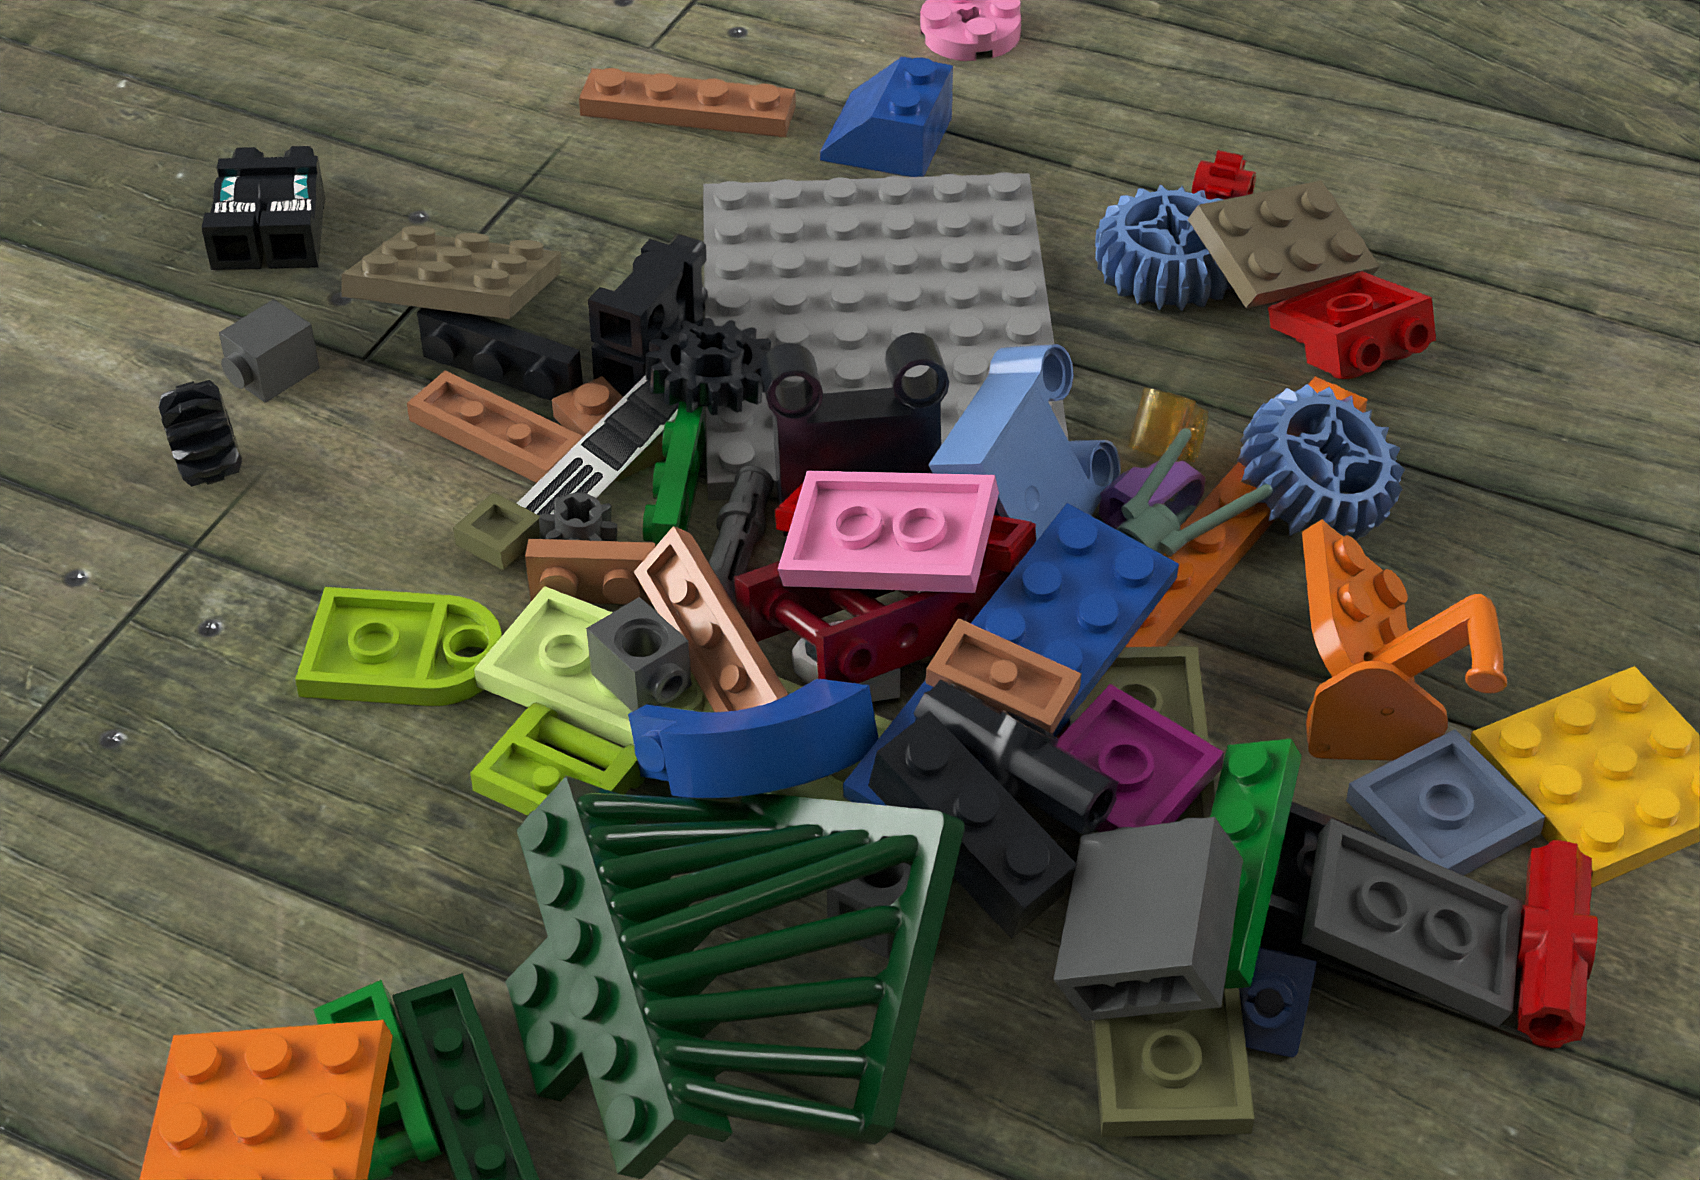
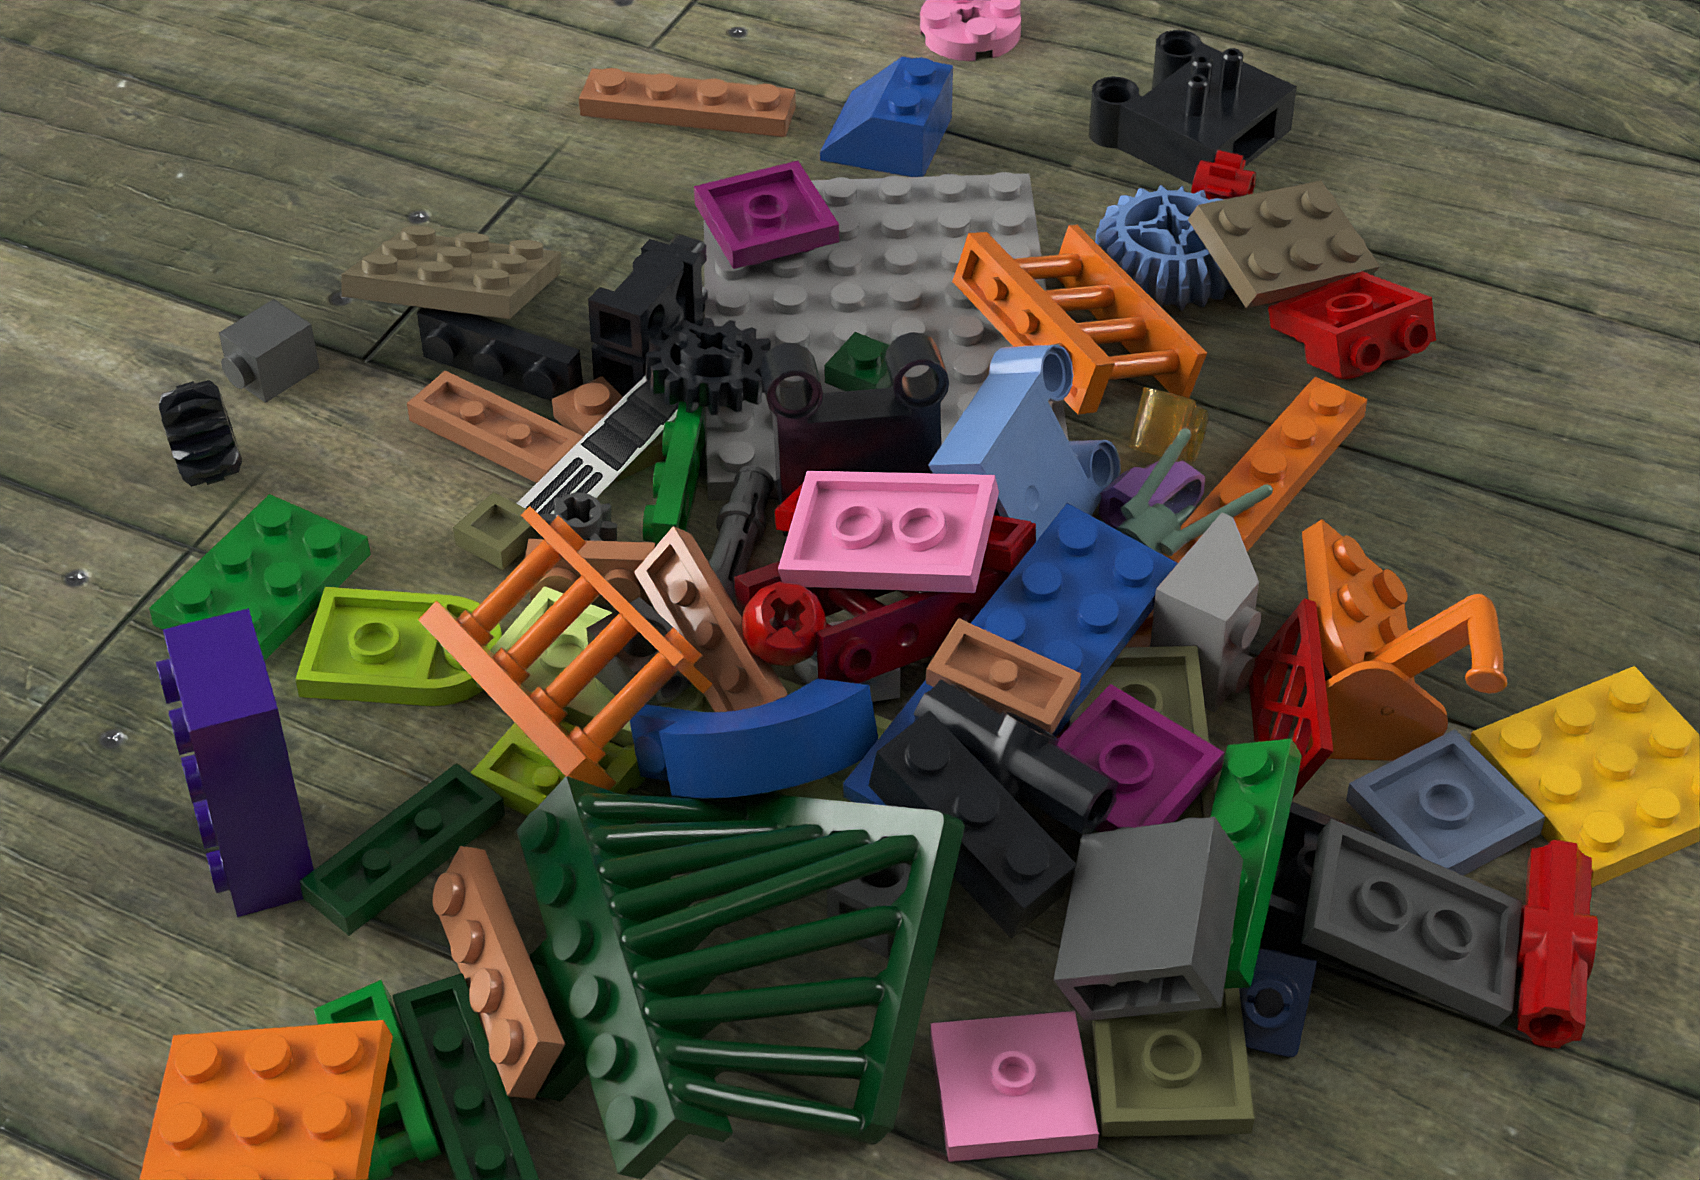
black hips [201,146,326,270] -> none
medium blue gear [1237,384,1405,541] -> none
none -> green plate [149,494,371,661]
none -> dark purple brick [156,608,314,917]
none -> dark green plate [299,763,505,936]
none -> orange fence [418,506,712,790]
none -> nougat plate [433,846,565,1099]
none -> magenta plate [694,161,839,269]
none -> red piece [742,581,827,667]
none -> dark green plate [824,332,892,391]
none -> bright pink plate [930,1011,1099,1162]
none -> orange fence [952,225,1207,415]
none -> black piece [1089,30,1297,185]
none -> light grey slope [1150,513,1261,712]
none -> red window [1249,598,1334,798]

